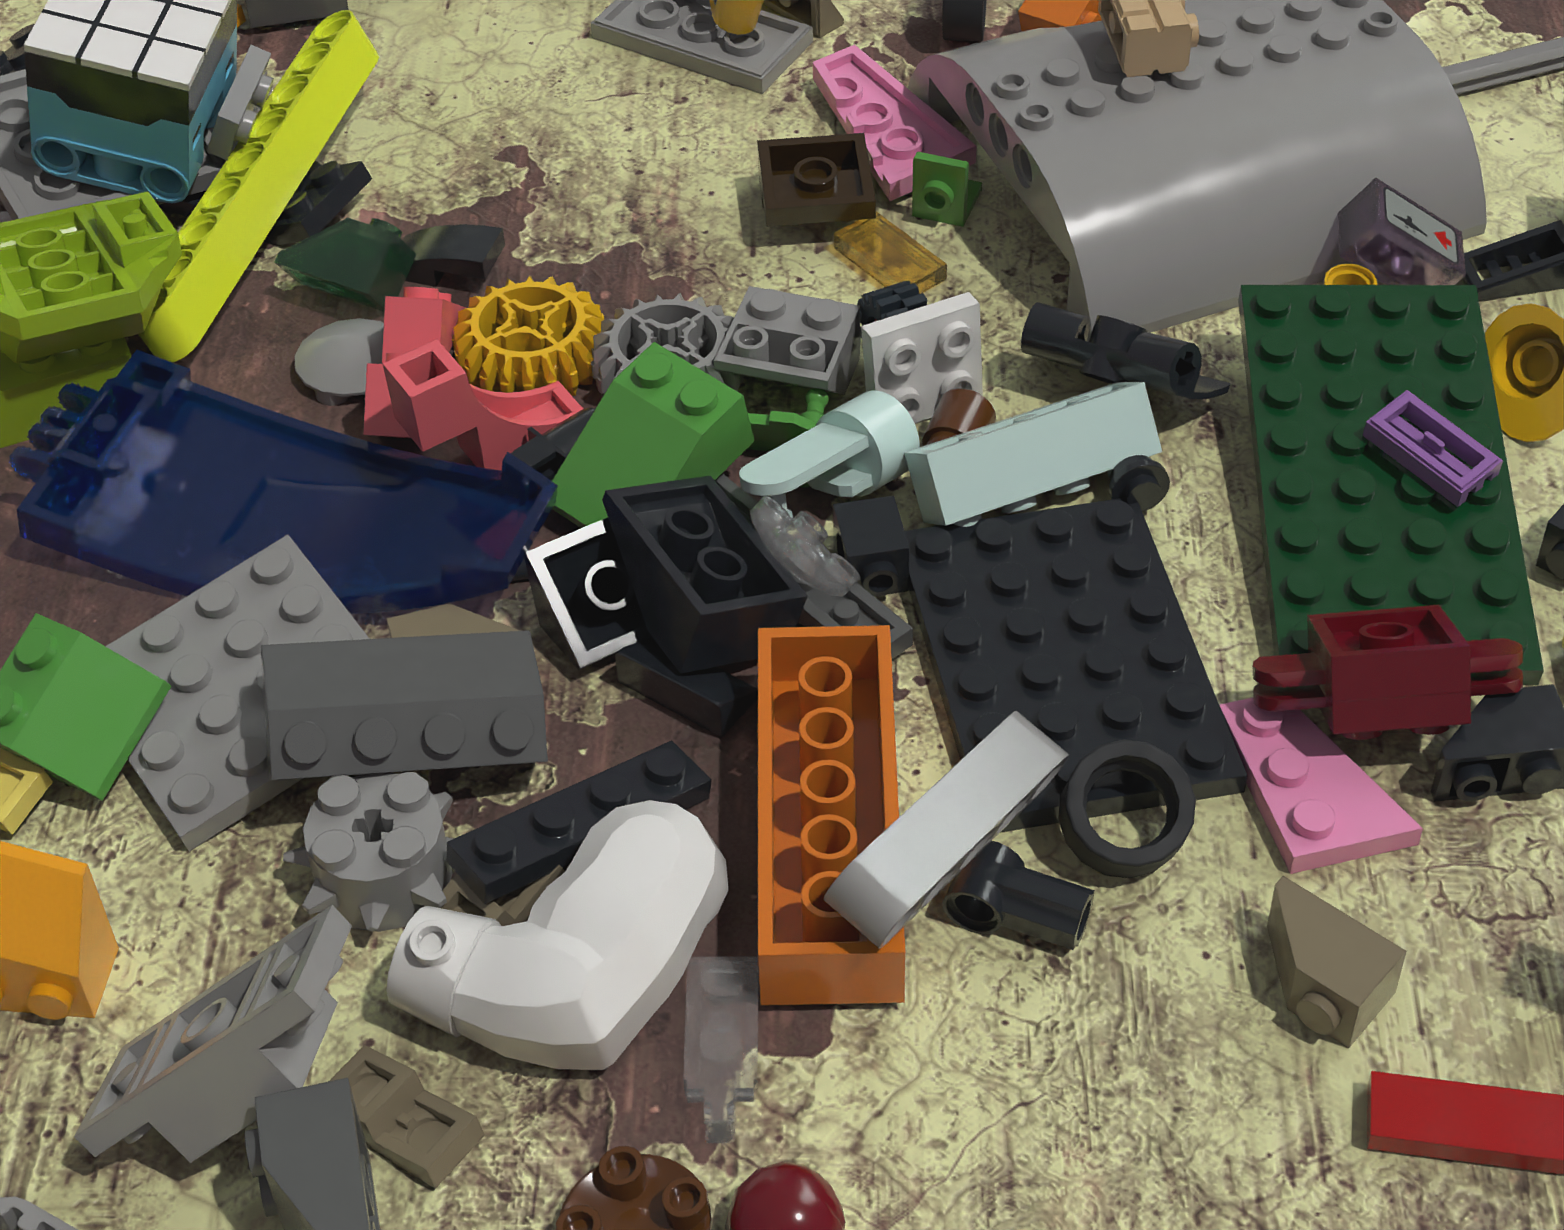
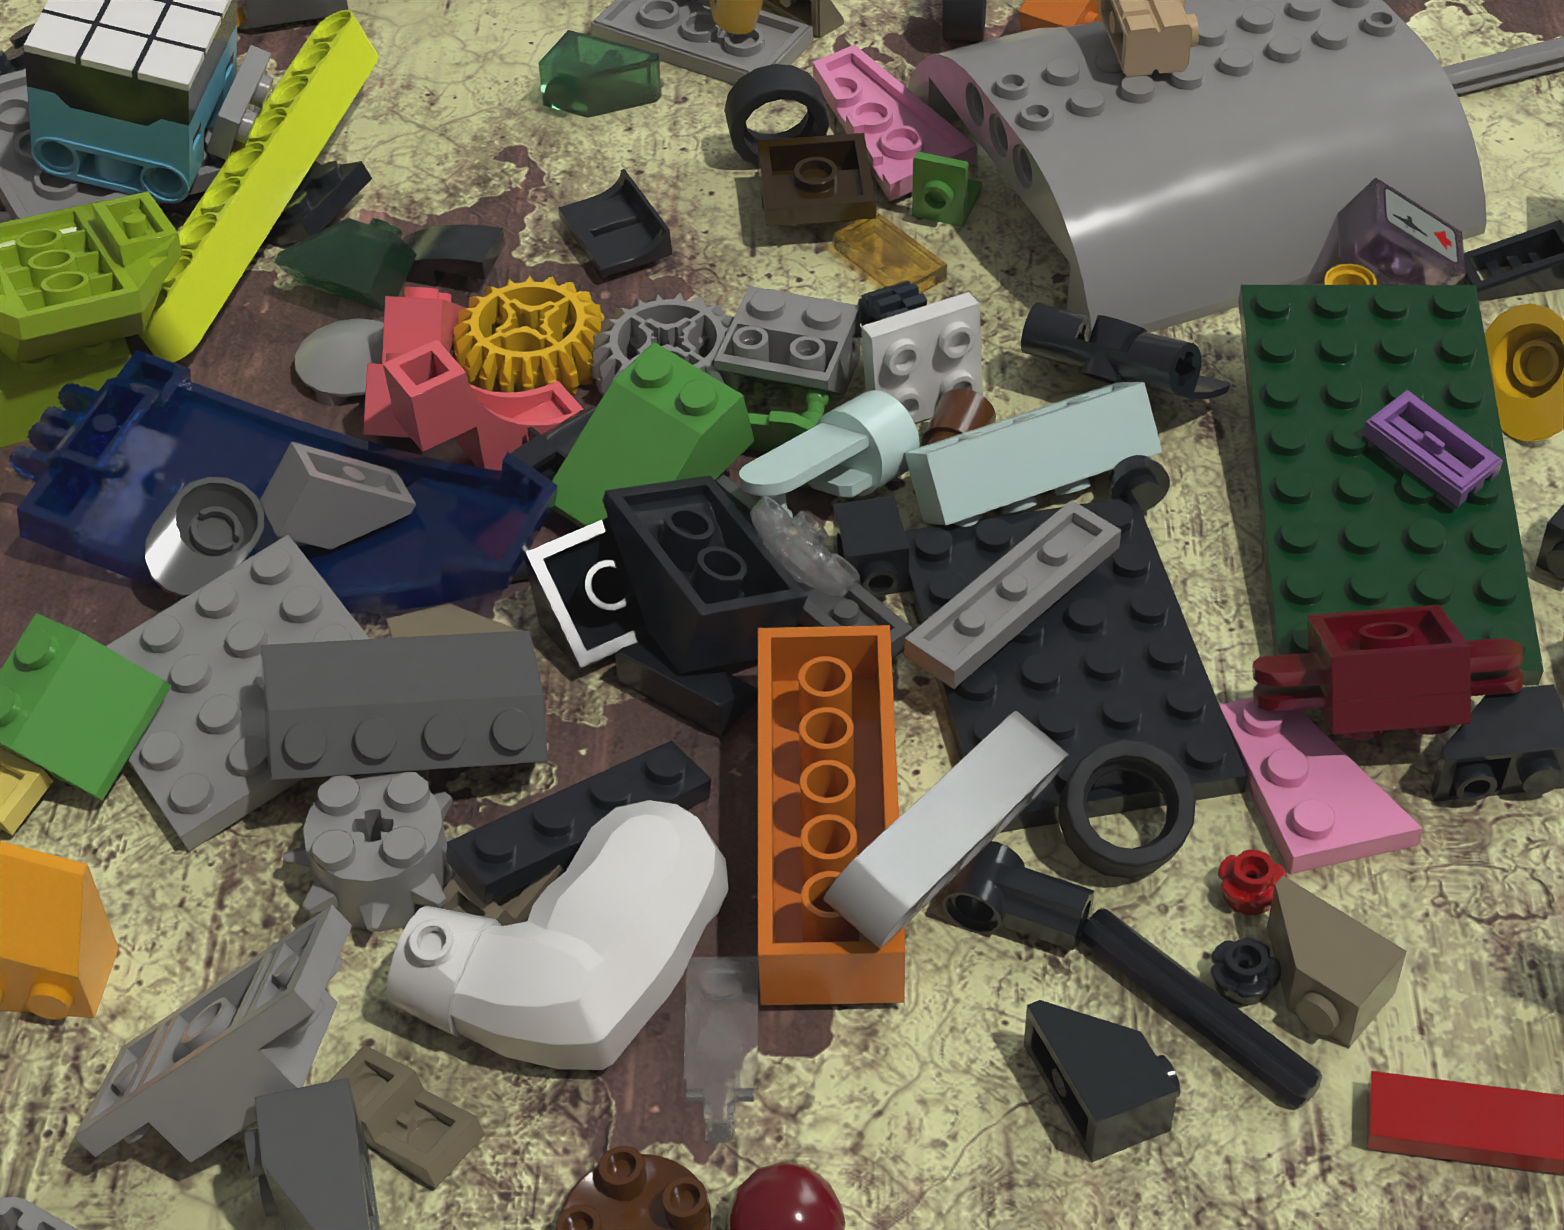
none -> dark grey cap [145,477,264,598]
none -> light grey slope [260,442,416,550]
none -> clear green slope [538,30,662,118]
none -> black piece [558,169,673,278]
none -> black tyre [724,64,829,167]
none -> light grey plate [904,500,1121,689]
none -> black slope [1024,1000,1181,1163]
none -> black axle [1081,908,1322,1107]
none -> black plate [1210,938,1281,1006]
none -> red plate [1218,850,1287,915]

